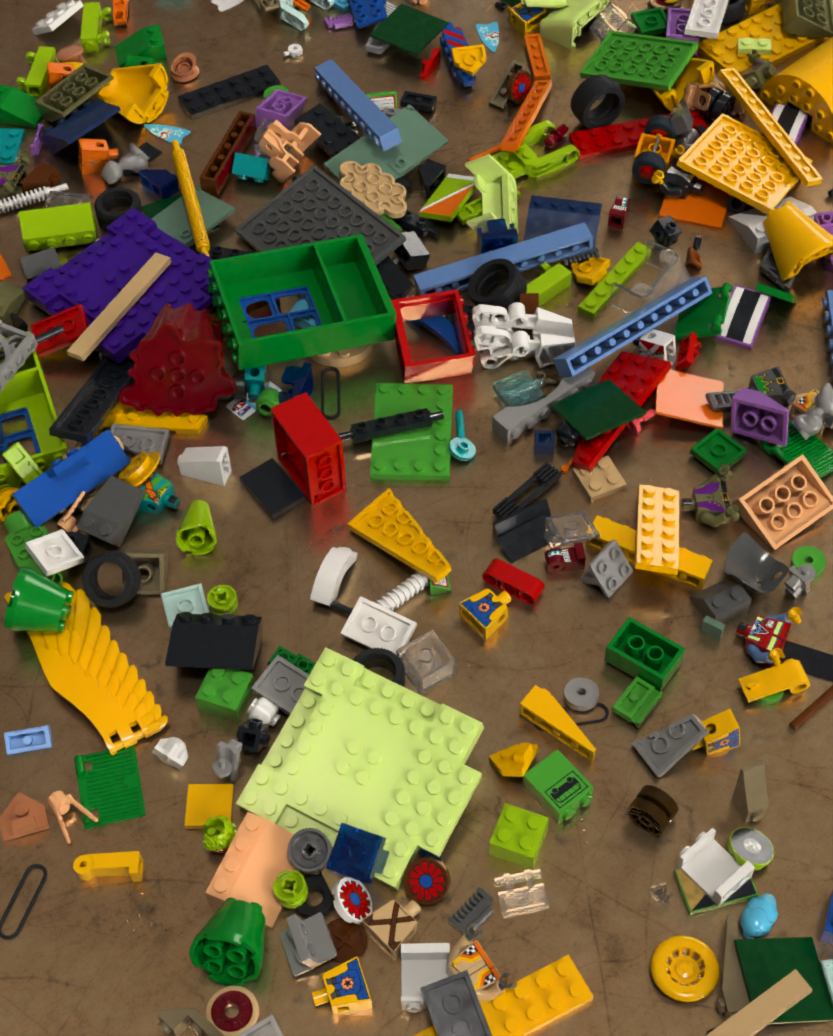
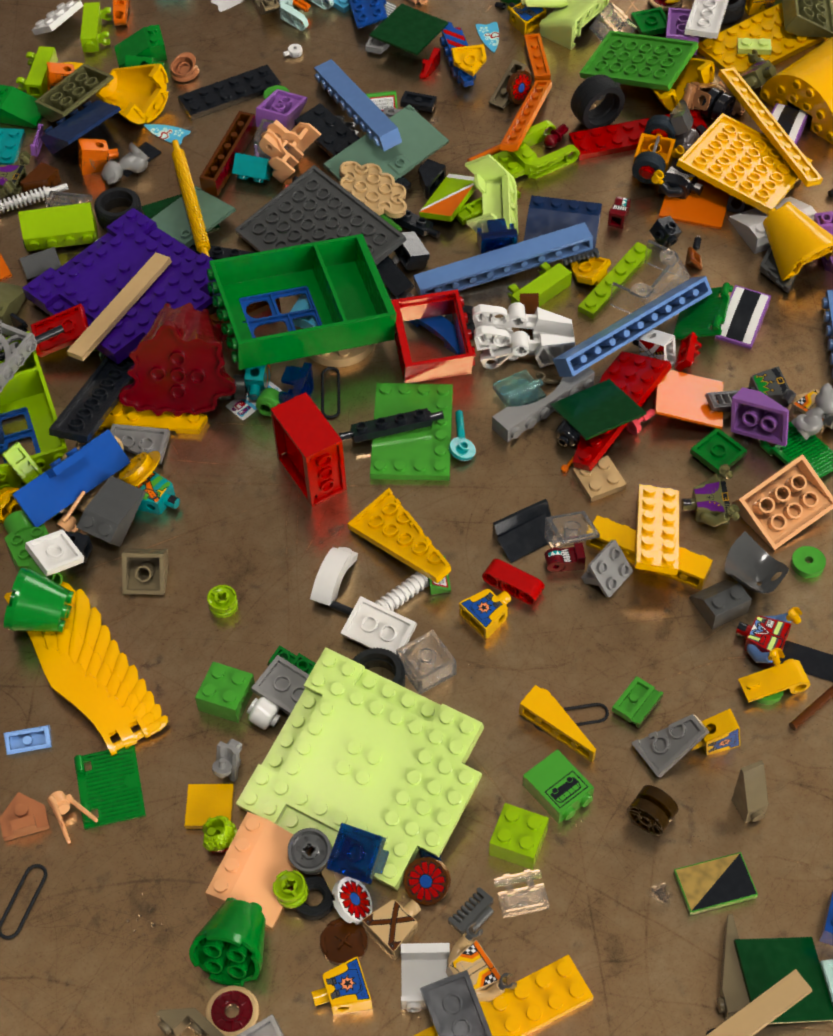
nougat piece [56,45,86,64] -> none
yellow leg [73,851,144,882] -> none
black tyre [82,551,141,608] -> none
clear blue slope [139,169,179,200] -> none
white piece [152,737,188,770] -> none
light aqua tile [161,583,209,631] -> none
black slope [165,612,263,670] -> none
lime cone [175,500,217,556] -> none
white slope [177,446,232,486] -> none
black brick [236,718,271,753] -> none
black tile [239,458,307,519] -> none
light grey bracket [280,912,337,977] -> none
medium lavender piece [324,12,356,30] -> none
black tyre [467,258,527,317] -> none
yellow plate [488,743,539,777] -> none
black container [493,461,562,519] -> none
dark blue slope [534,430,555,455] -> none
light grey piece [564,677,599,711] -> none
green brick [604,617,685,692] -> none
yellow wheel [651,935,719,1002] -> none
white panel [677,828,755,906] -> none
sand green tile [700,615,725,641] -> none
tile [727,827,775,870] -> none
medium azure arm [740,893,778,939] -> none
green tile [755,283,798,303] -> none
light grey hips [784,564,816,600] -> none

